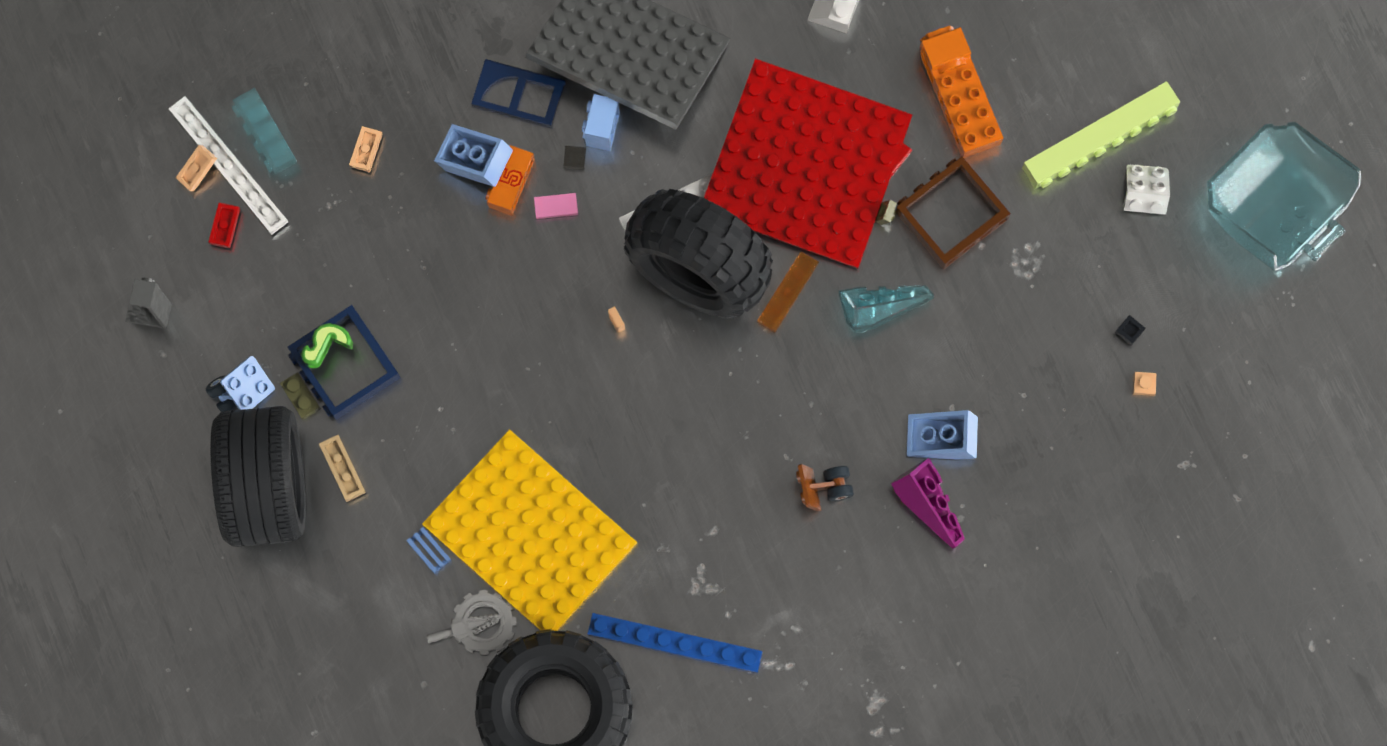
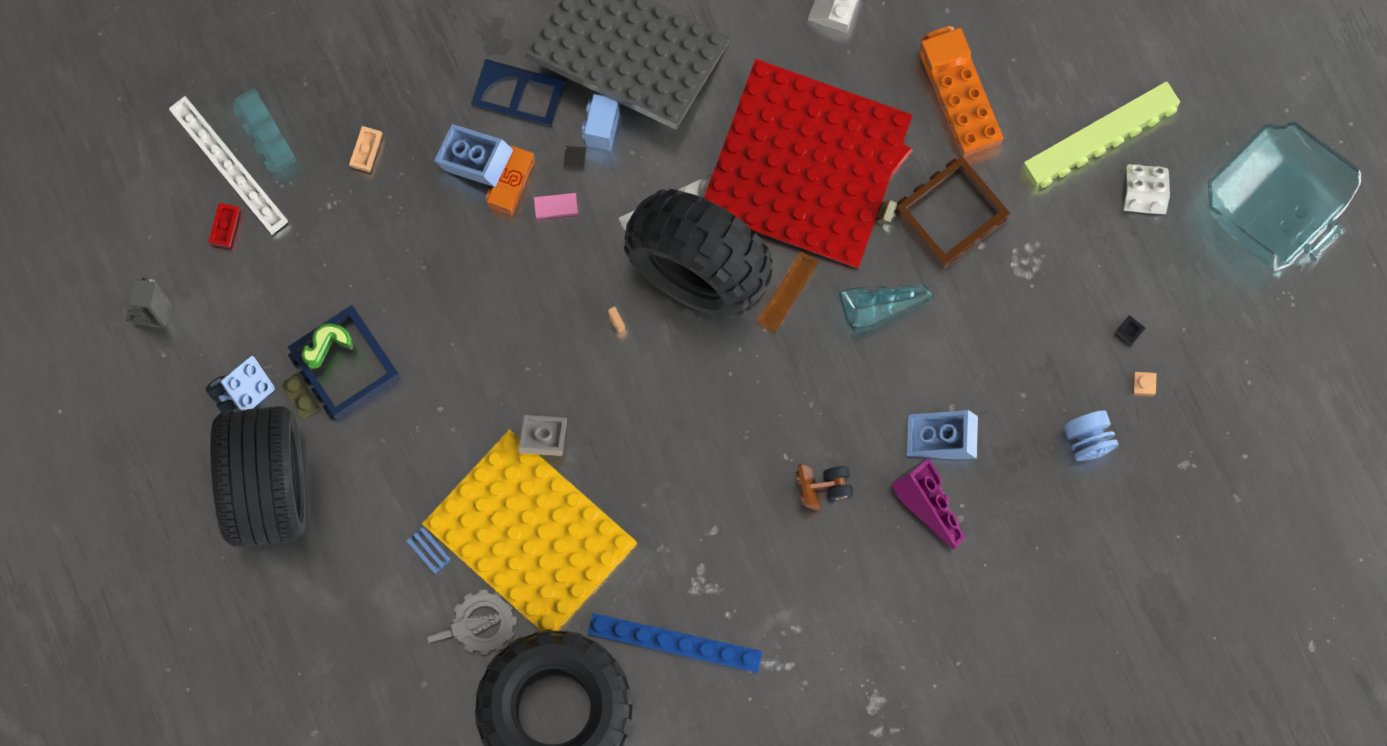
light nougat plate [176,145,217,191] -> none
tan plate [319,435,366,502] -> none
none -> light grey hinge [519,415,567,456]
none -> light blue wheel [1063,410,1119,461]

